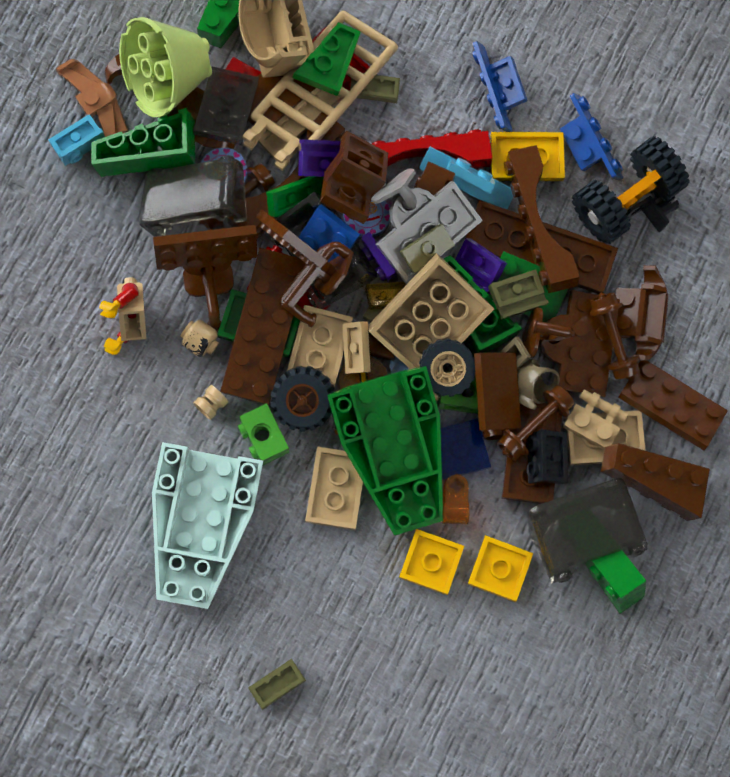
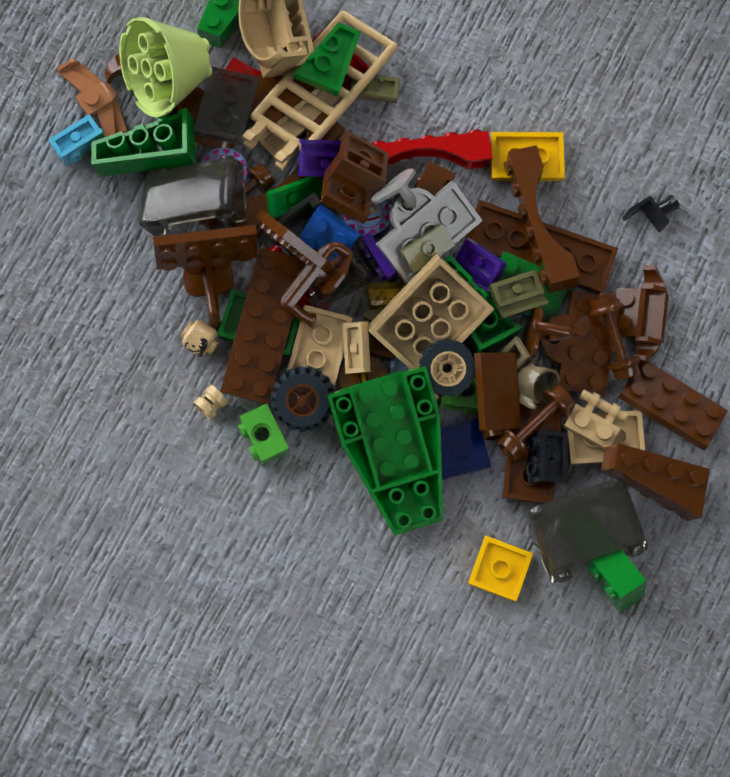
torso [99,277,147,355] -> none
light aqua wedge [152,442,263,609] -> none
olive plate [248,659,306,710] -> none
tan plate [305,447,363,530] -> none
yellow plate [399,529,464,595] -> none
medium azure bracket [419,146,513,209] -> none
clear orange piece [442,474,470,524] -> none
blue bracket [472,41,528,132] -> none
blue bracket [560,93,623,181] -> none
black plate [572,136,690,245] -> none

